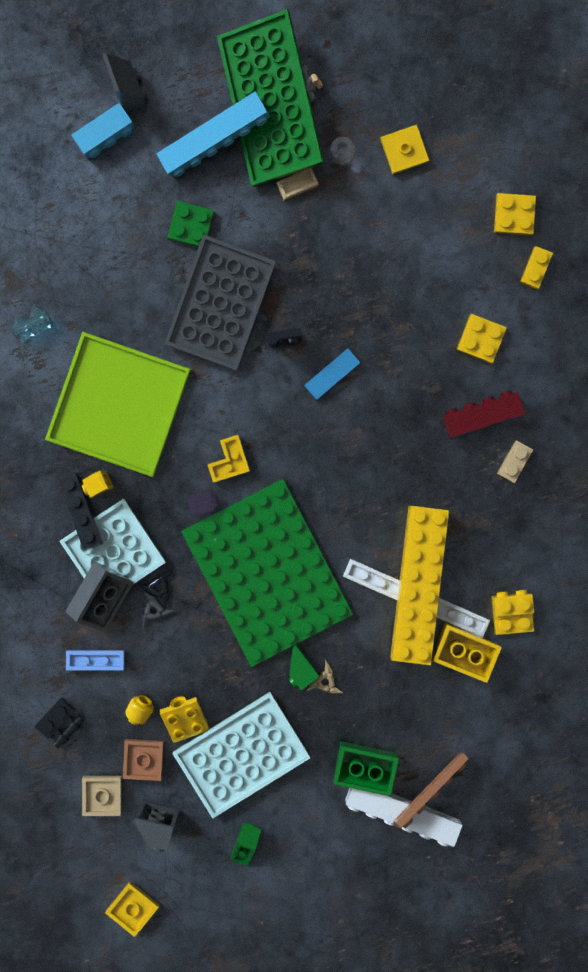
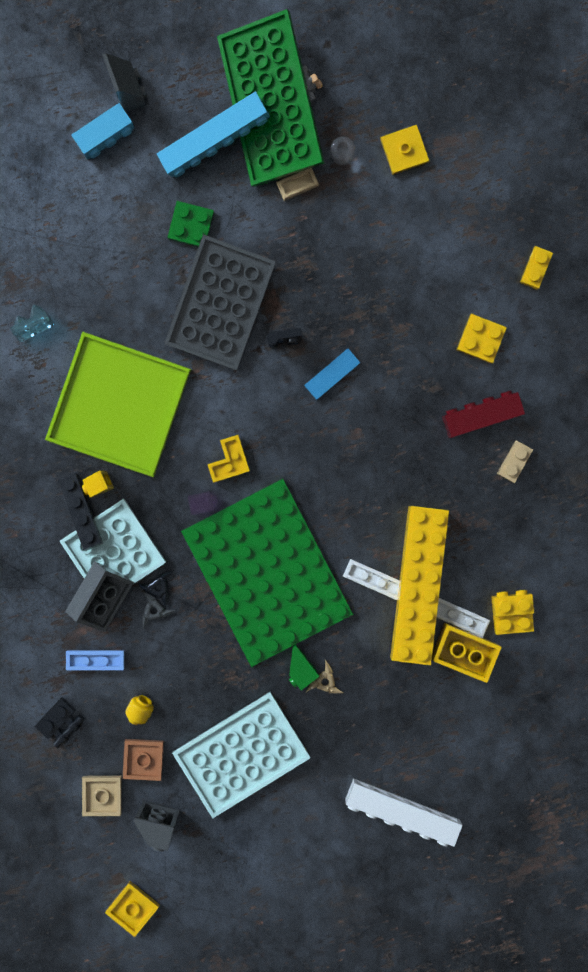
yellow plate [160,696,209,743] -> none
green slope [230,823,261,866] -> none
green slope [333,741,399,797] -> none
nougat plate [393,753,469,828] -> none
yellow plate [494,193,536,236] -> none

